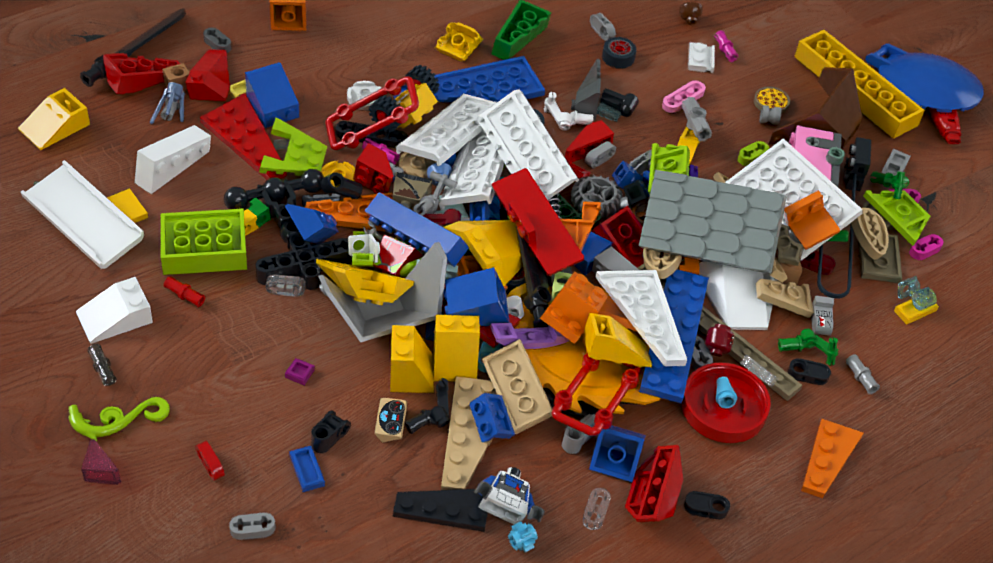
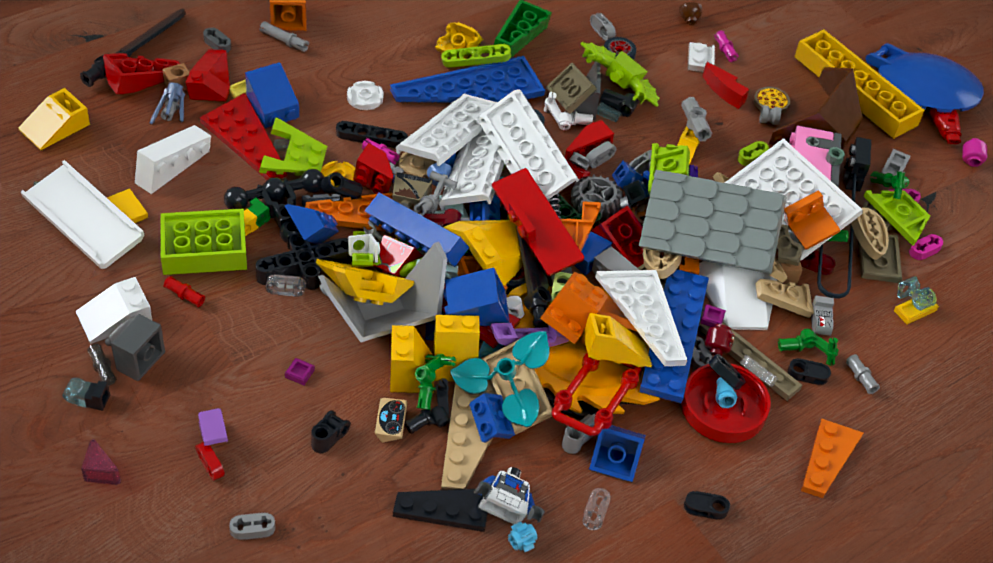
lime plant [68,397,170,442] -> none
blue tile [289,445,325,492] -> none
red bar [326,76,419,150] -> none
brick [369,65,439,132] -> none
red wedge [625,445,683,522] -> none
bright pink plate [662,81,705,113] -> none
none -> leg [62,378,110,411]
none -> dark grey piece [105,314,165,381]
none -> medium lavender slope [198,408,228,446]
none -> light grey pin [260,21,309,52]
none -> green pin [415,354,456,410]
none -> lime beam [441,44,511,68]
none -> teal plant [450,331,550,427]
none -> dark tan tile [546,63,597,114]
none -> light grey piece [569,152,590,170]
none -> lime torso [581,42,660,107]
none -> magenta tile [700,304,726,327]
none -> red slope [702,62,749,109]
none -> black beam [709,354,746,390]
none -> dark pink head [962,138,987,167]

